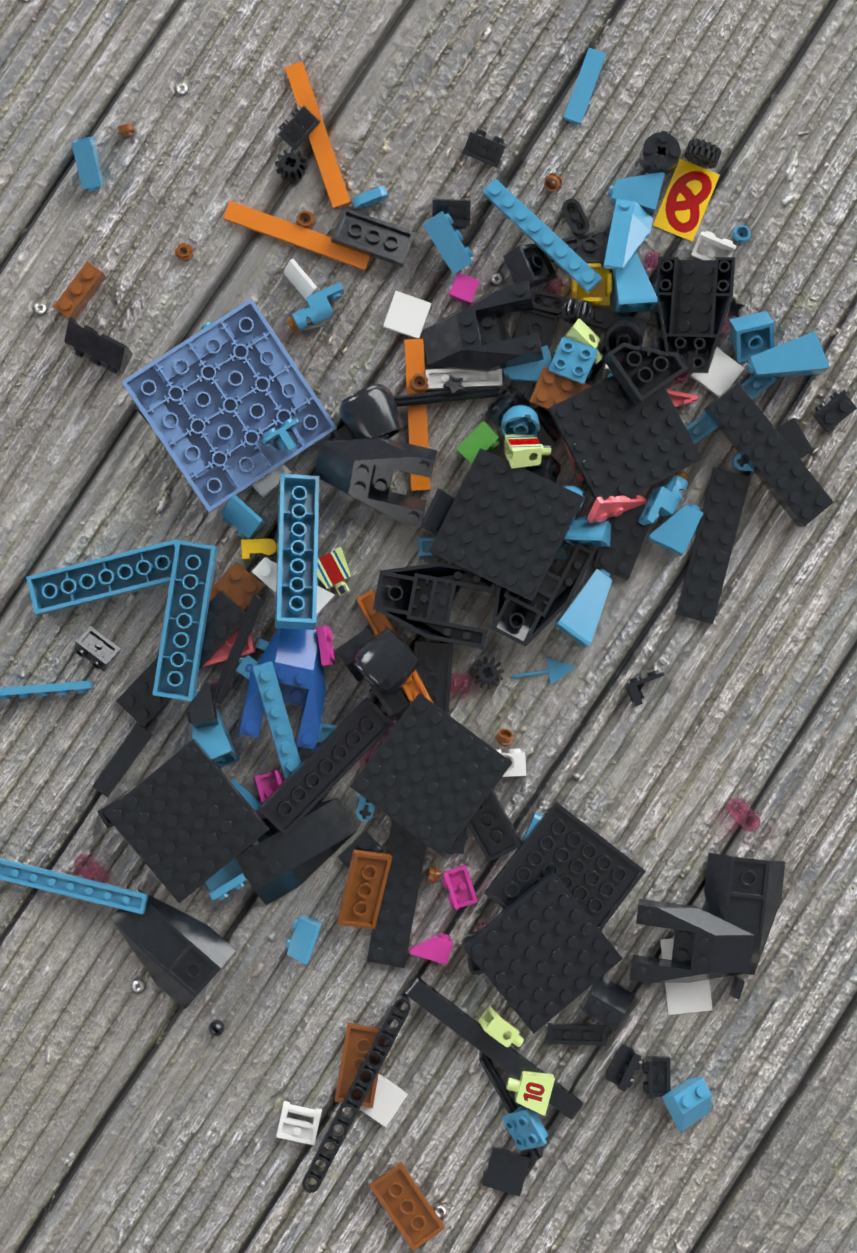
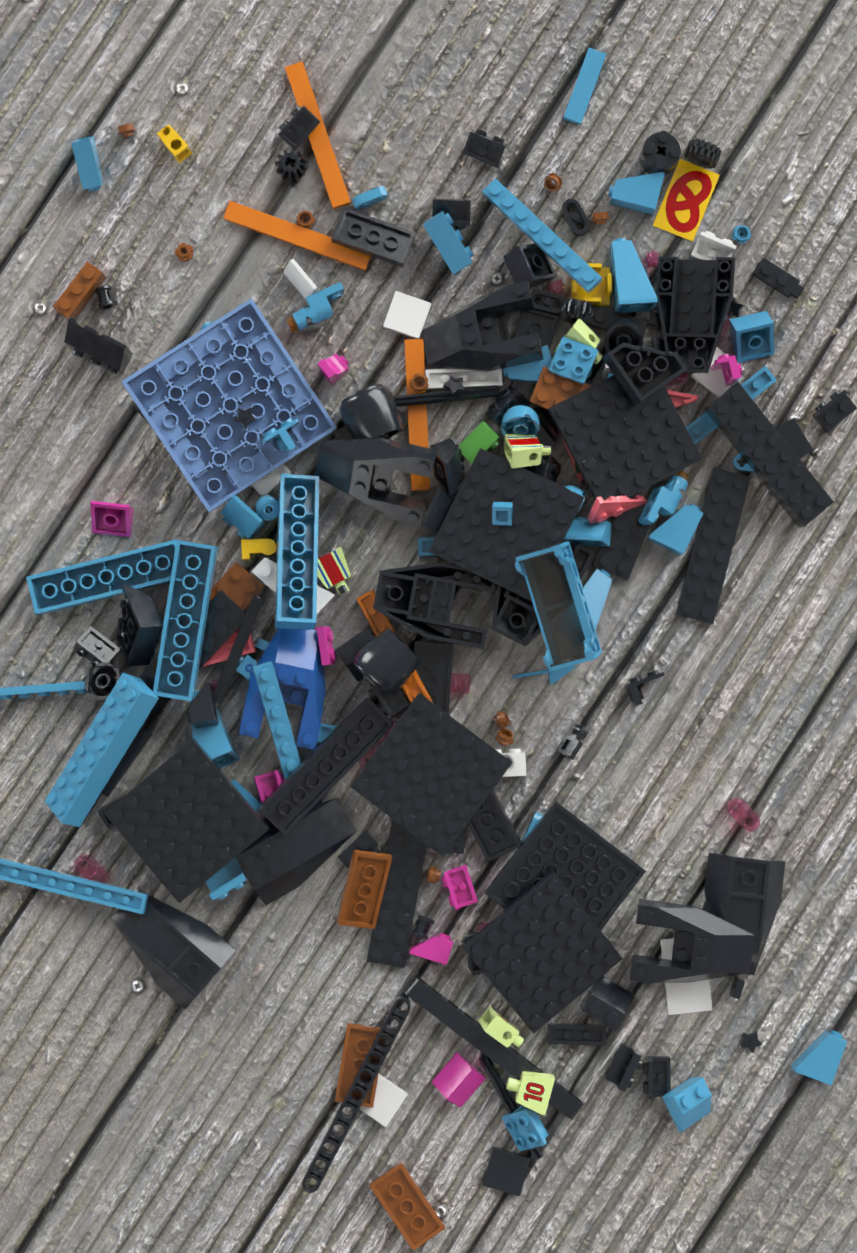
black hinge [209,1020,225,1036] -> none
white plate [276,1101,322,1145] -> none
dark azure slope [285,915,323,965] -> none
dark azure beam [357,795,375,822] -> none
dark pink piece [449,272,480,304] -> none
black gear [471,657,504,689] -> none
black wing [551,228,611,266] -> none
dark azure wedge [604,199,653,270] -> none
dark azure slope [747,331,830,378] -> none
none -> dark azure brick [44,673,159,827]
none -> black brick [85,662,128,703]
none -> dark pink slope [90,501,134,537]
none -> black bush [94,285,116,310]
none -> black wedge [116,585,163,667]
none -> yellow leg [156,124,192,164]
none -> black piece [234,407,257,429]
none -> dark azure head [255,494,279,521]
none -> dark pink arch [317,353,349,386]
none -> black bush [411,914,434,939]
none -> black slope [430,438,464,496]
none -> dark pink slope [432,1052,486,1108]
none -> dark azure slope [492,502,513,526]
none -> dark orange plate [494,711,510,729]
none -> clear smoke windscreen [515,541,602,671]
none -> black plate [557,724,588,760]
none -> dark orange plate [591,211,610,225]
none -> dark pink bracket [710,354,742,387]
none -> black piece [740,1031,763,1053]
none -> black hinge [752,258,804,299]
none -> dark azure slope [791,1030,847,1086]

